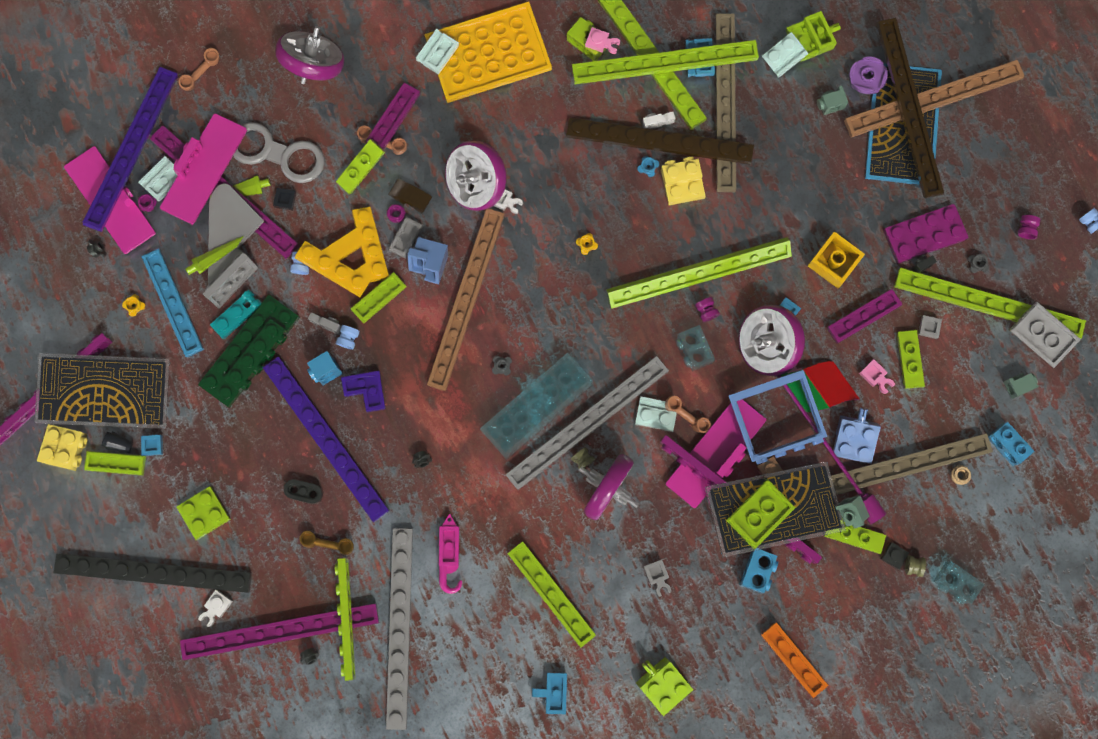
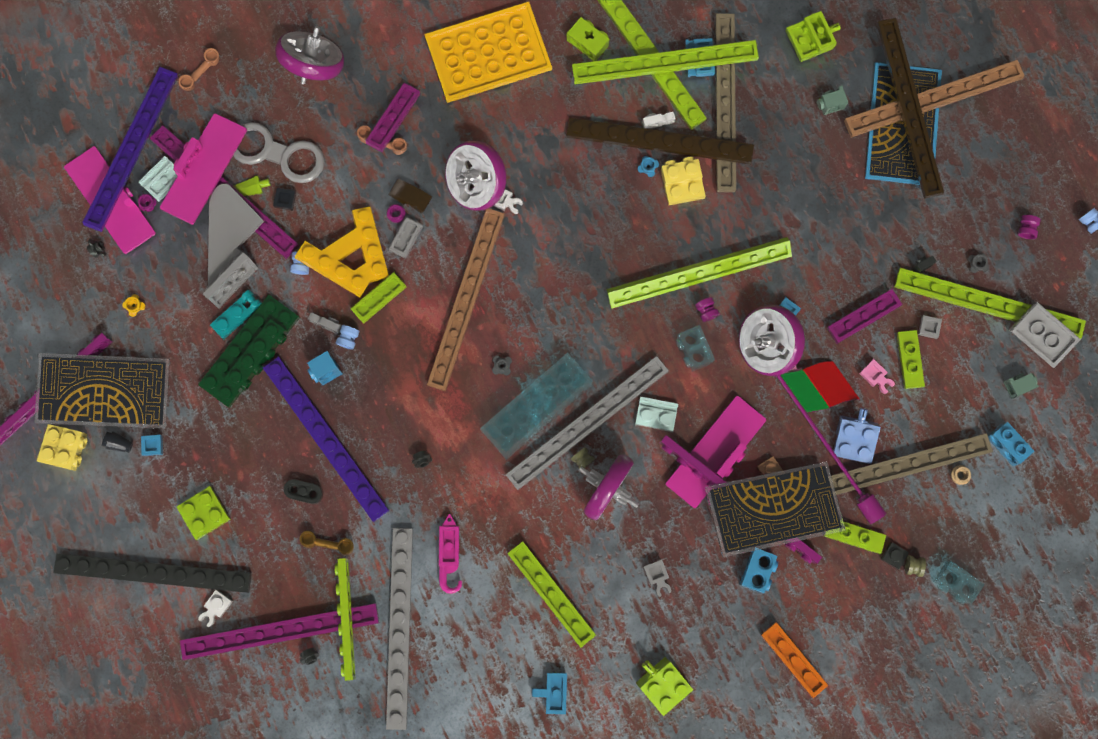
lime plate [84,451,146,476] -> none
dark azure tile [141,248,204,357] -> none
lime bar [185,236,244,275] -> none
lime plate [336,139,386,194] -> none
dark purple plate [341,371,386,412] -> none
medium blue plate [408,237,448,284] -> none
light aqua plate [416,29,459,75] -> none
yellow plate [576,233,598,255] -> none
bright pink plate [585,27,620,54] -> none
nougat bar [665,396,711,433] -> none
lime tile [726,479,796,549] -> none
medium blue window [729,370,827,464] -> none
light aqua plate [762,32,808,77] -> none
yellow brick [808,232,865,288] -> none
sand green brick [835,495,870,528] -> none
medium lavender plate [849,56,888,94] -> none
magenta plate [883,204,969,264] -> none

